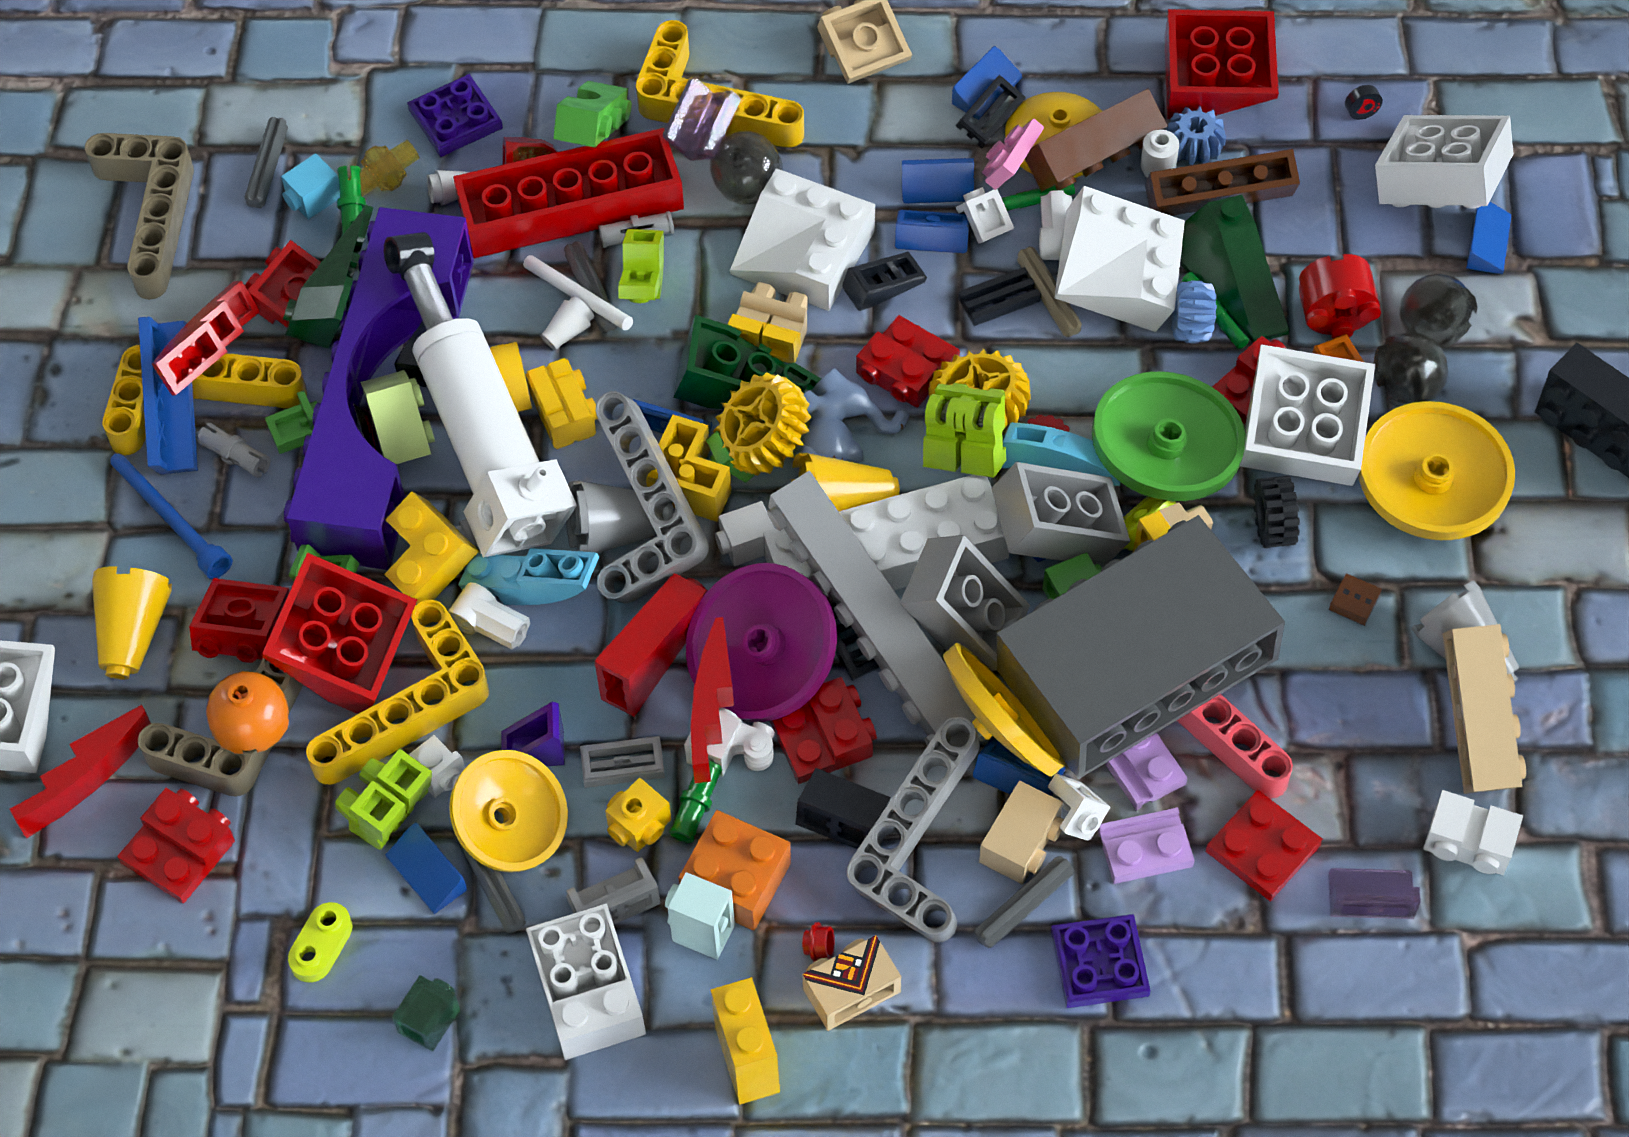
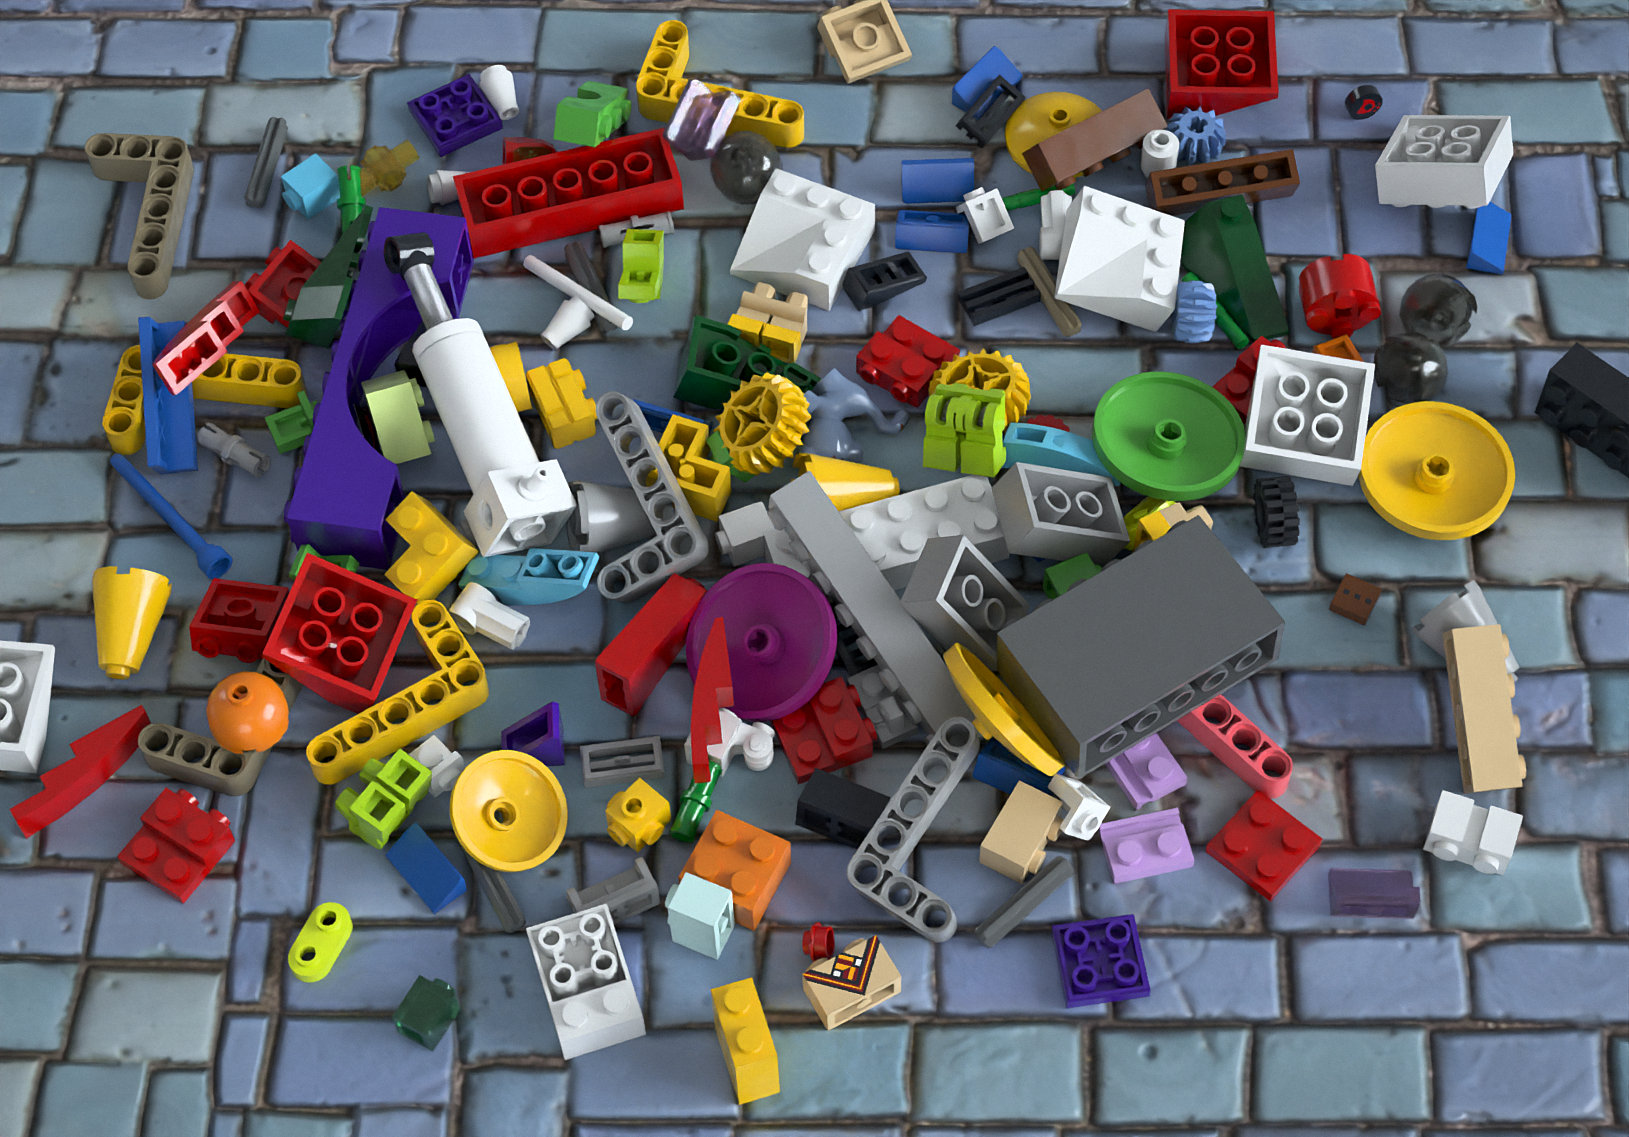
bright pink plate [982,118,1044,190] -> none
none -> white cone [479,65,519,120]
none -> light grey hinge [847,665,918,749]

